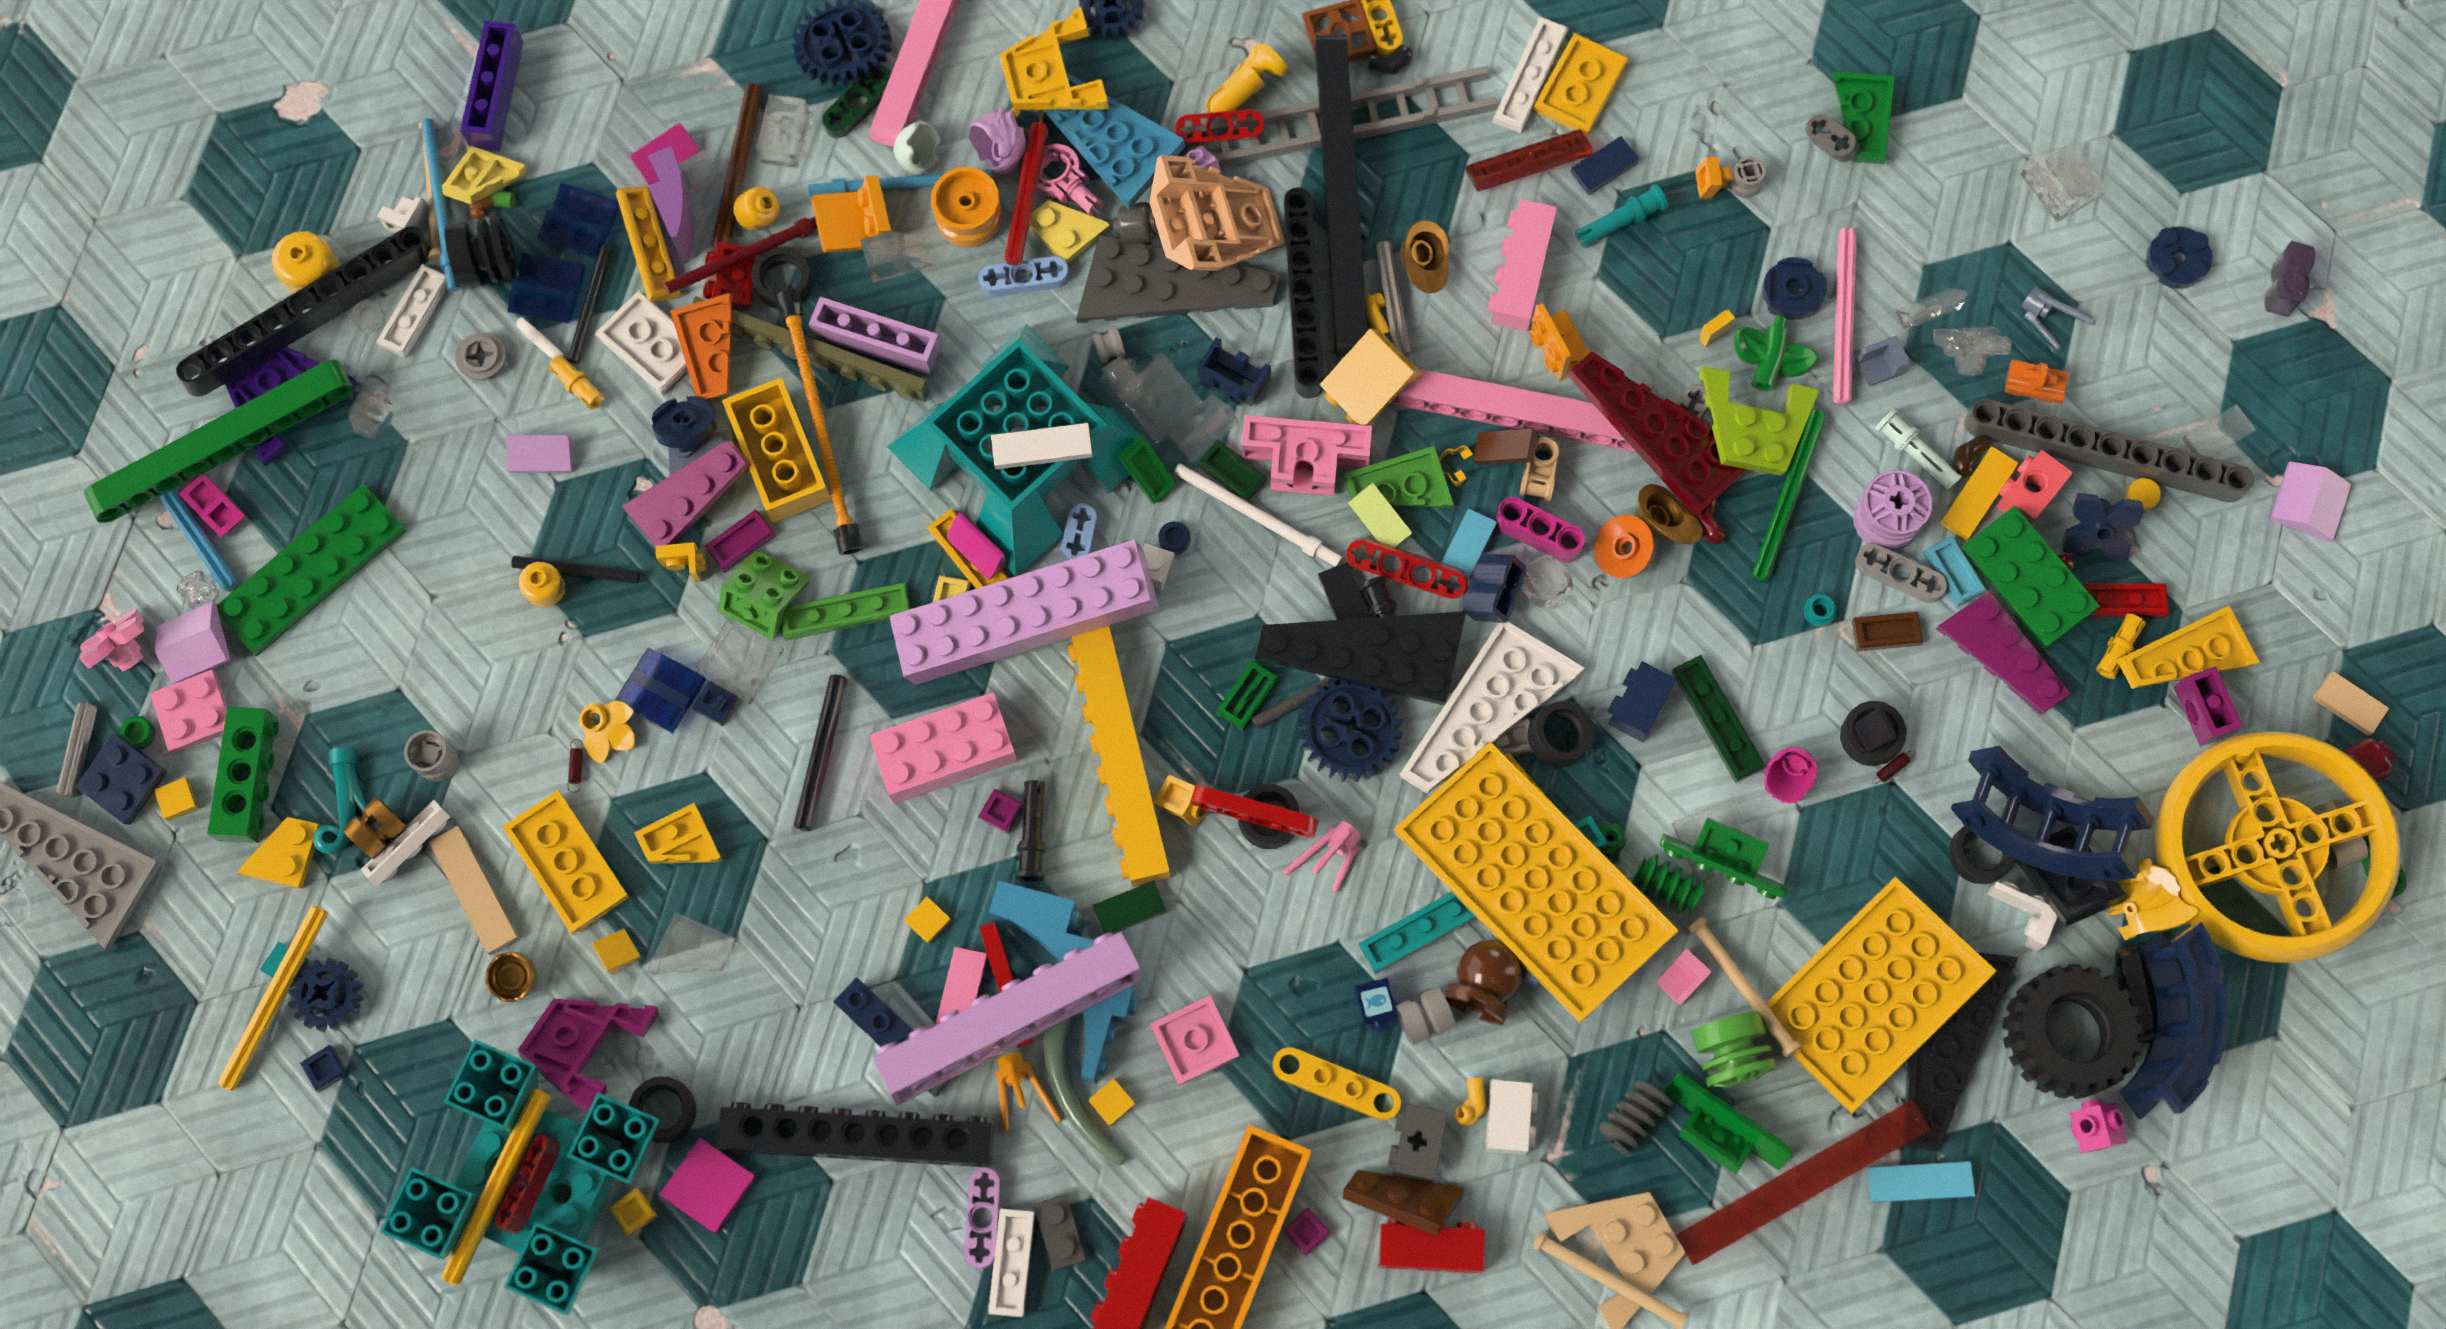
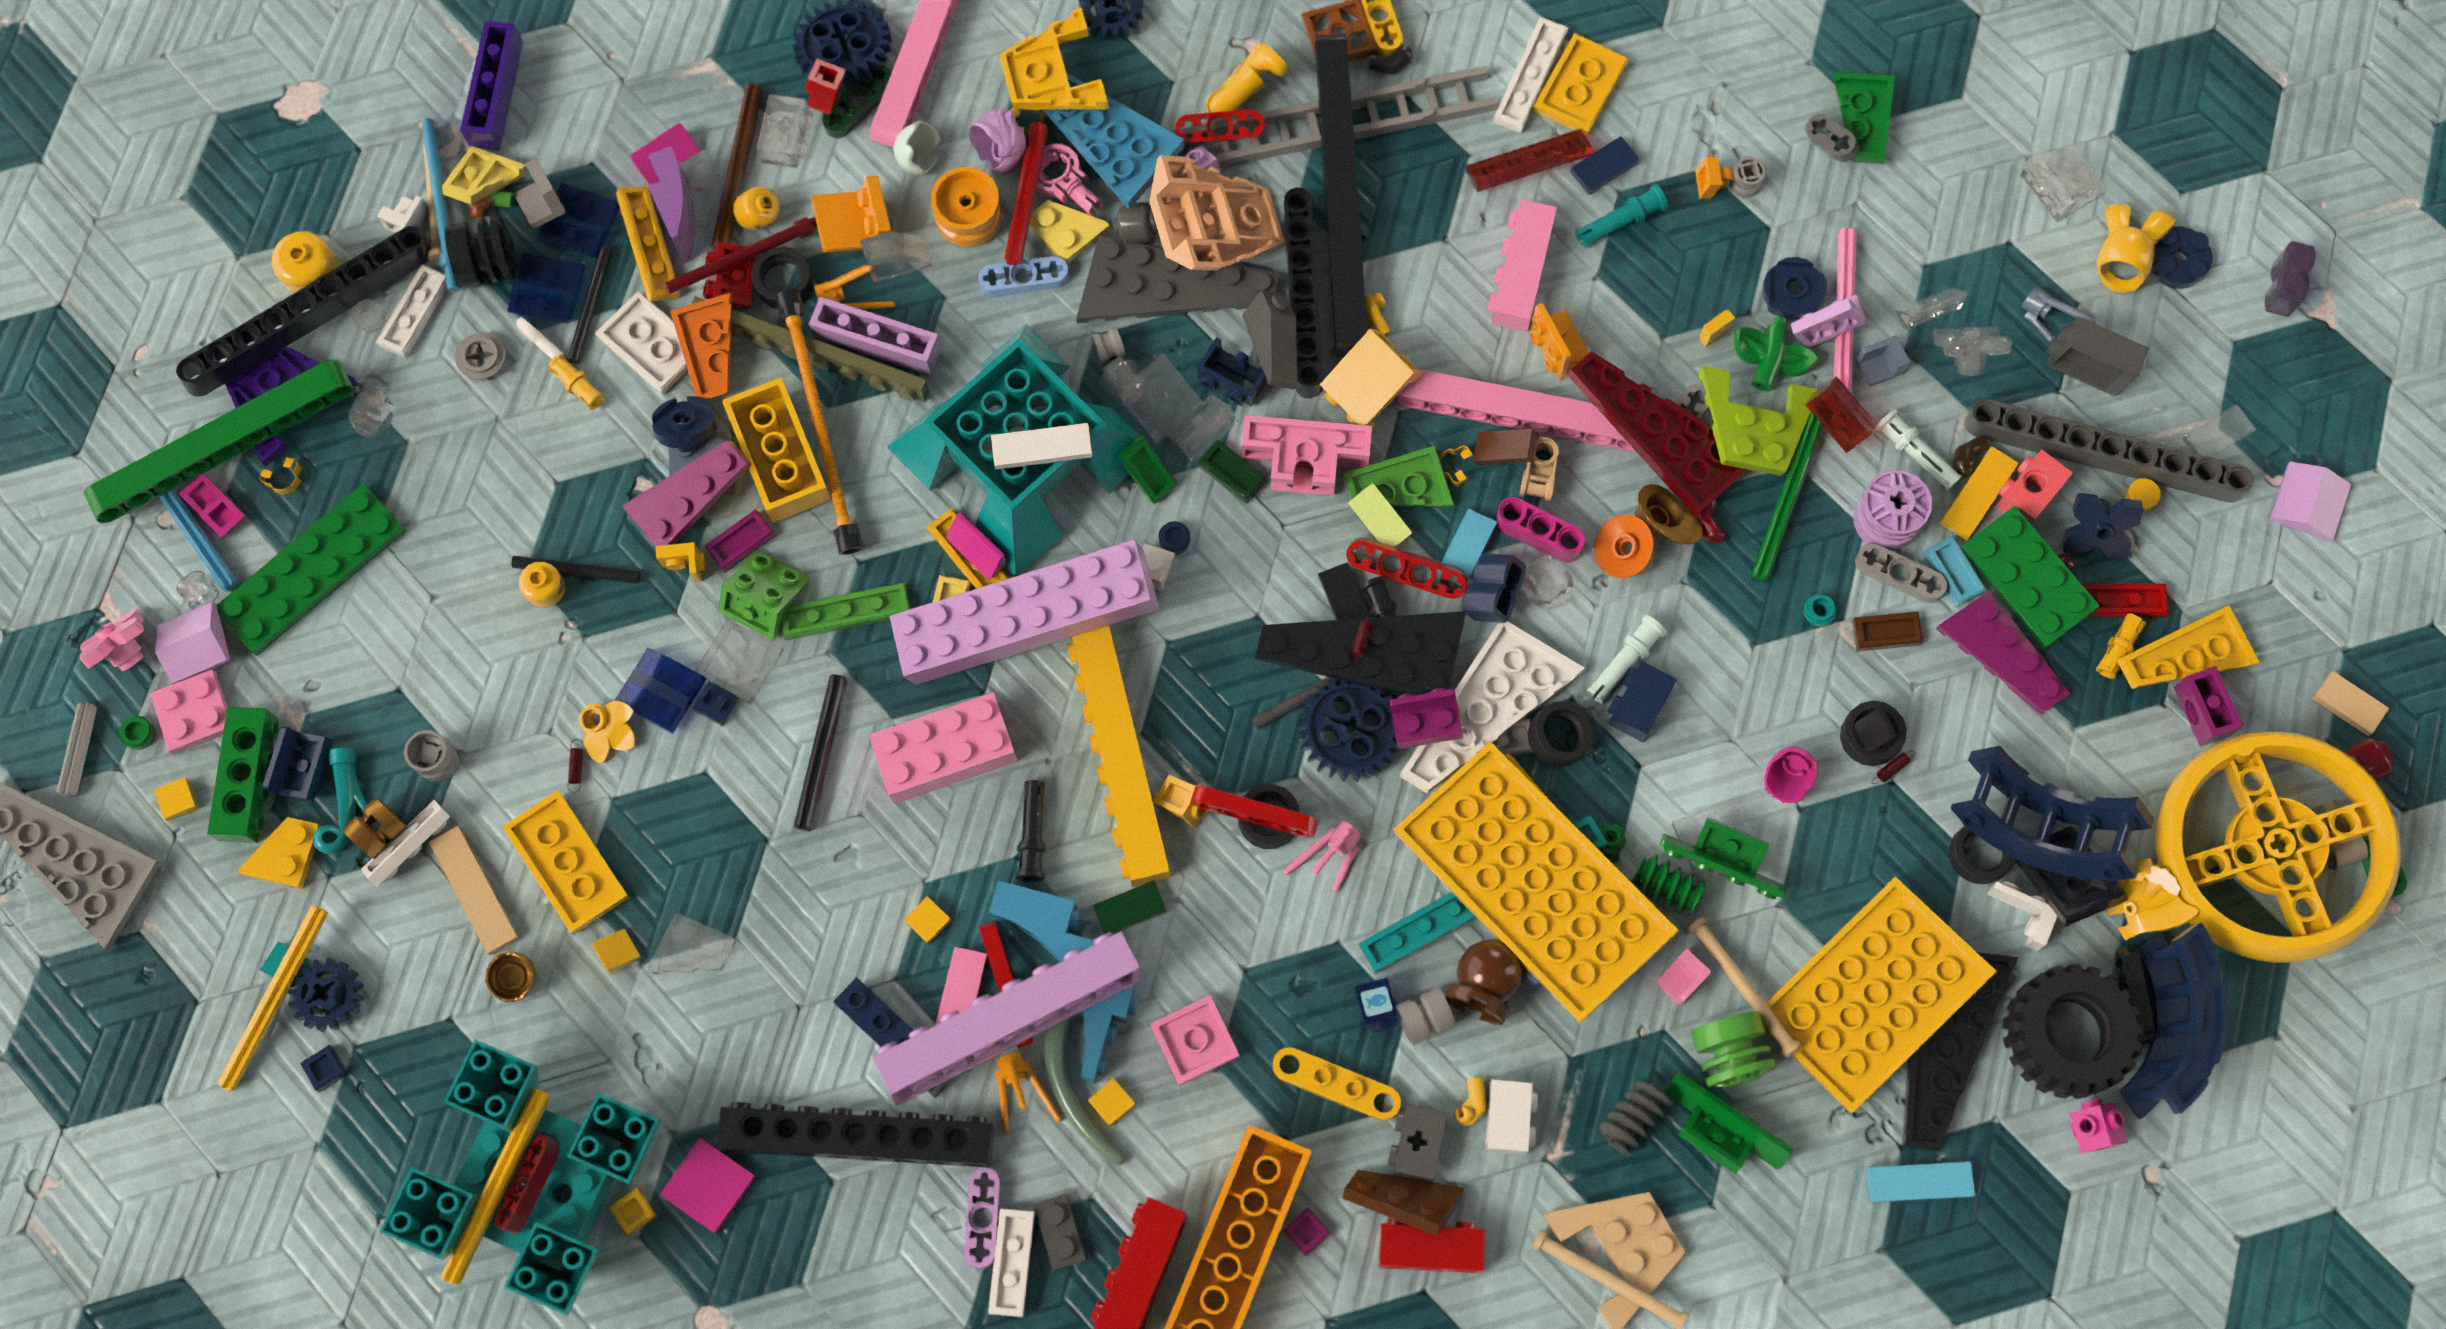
dark blue plate [75,734,168,825] -> none
lavender slope [506,435,574,473] -> none
magenta wing [518,998,659,1113] -> none
black tyre [629,1077,696,1143] -> none
yellow wing [634,803,723,864] -> none
dark azure bar [808,169,994,197] -> none
magenta tile [978,788,1024,834] -> none
light blue beam [1062,503,1097,560] -> none
white bar [1174,463,1343,567] -> none
green tile [1216,660,1279,732] -> none
light grey axle [1375,241,1411,357] -> none
pearl gold piece [1400,221,1449,293] -> none
dark green tile [1671,655,1766,783] -> none
clear red tile [1675,1100,1931,1266] -> none
orange hips [2004,360,2069,404] -> none
none -> yellow piece [260,457,302,494]
none -> dark blue bracket [262,727,333,802]
none -> light grey panel [514,158,566,229]
none -> red brick [805,59,846,115]
none -> light orange plant [814,265,895,310]
none -> dark grey slope [1242,290,1297,390]
none -> dark red piece [1351,614,1373,665]
none -> magenta bracket [1389,688,1463,749]
none -> light aqua pin [1586,615,1667,704]
none -> lavender bracket [1791,295,1866,348]
none -> clear red brick [1805,376,1877,453]
none -> dark grey window [2045,317,2149,396]
none -> yellow piece [2097,203,2176,293]

